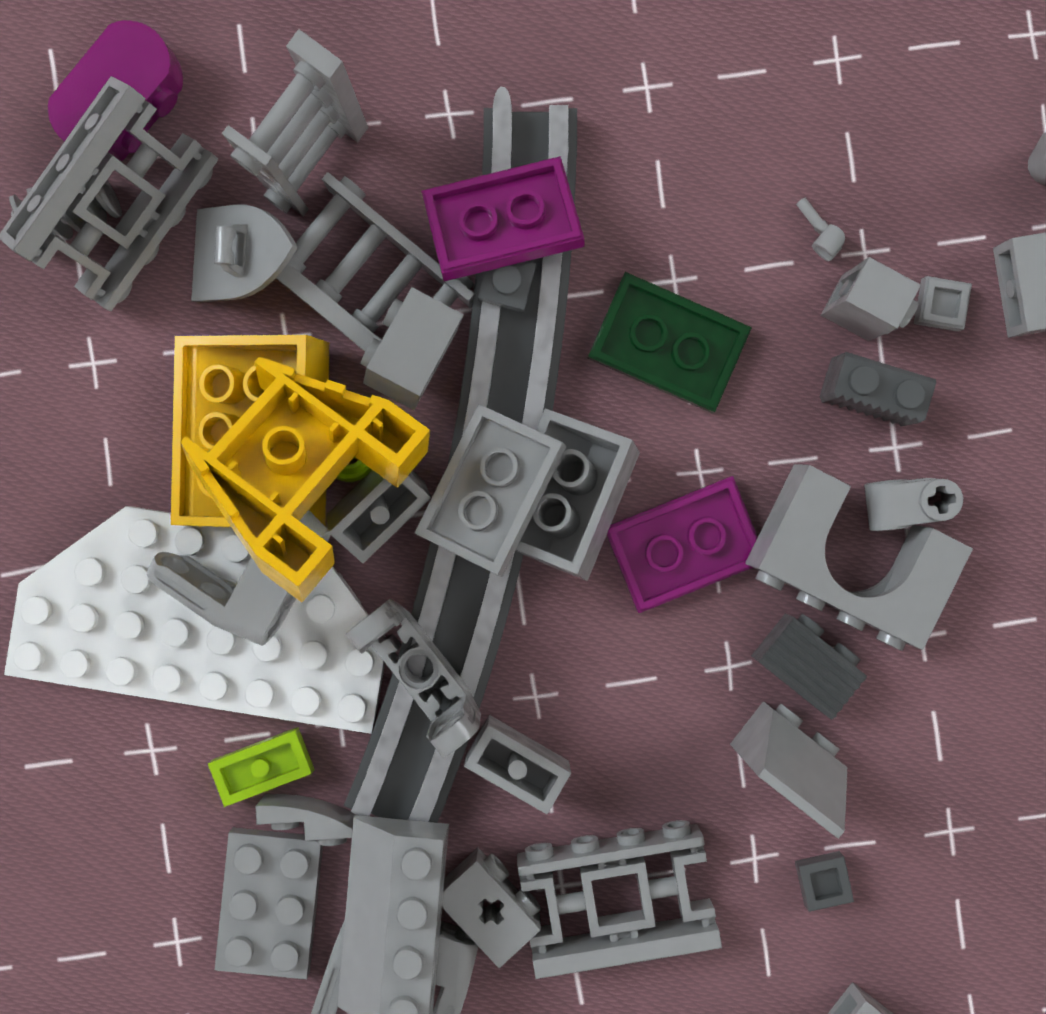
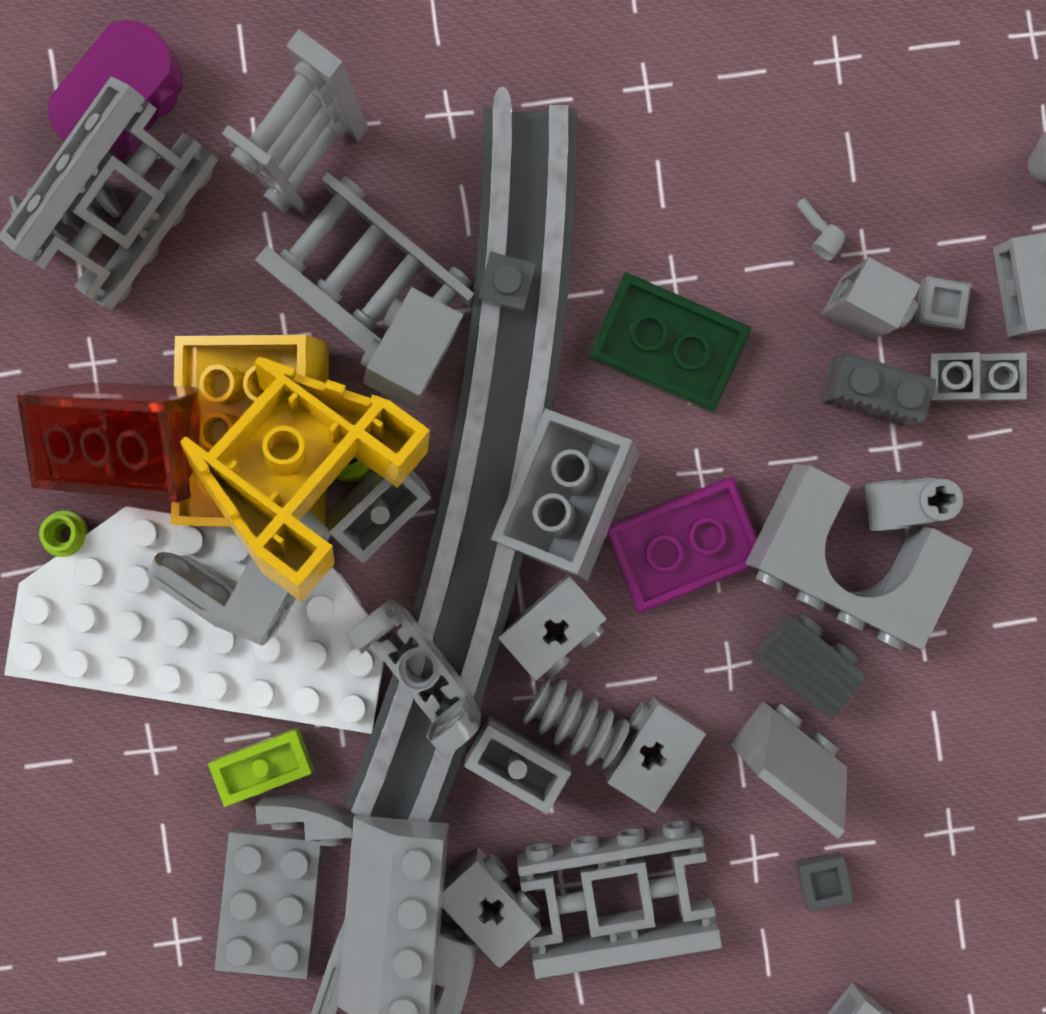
light grey shield [191,204,298,302] -> none
light grey plate [415,404,567,577] -> none
magenta tile [421,156,585,282] -> none
none -> clear red windscreen [17,382,201,503]
none -> lime plate [39,510,88,557]
none -> light grey brick [498,573,607,681]
none -> light grey piece [522,677,630,770]
none -> light grey brick [604,696,706,813]
none -> light grey slope [930,352,1027,401]

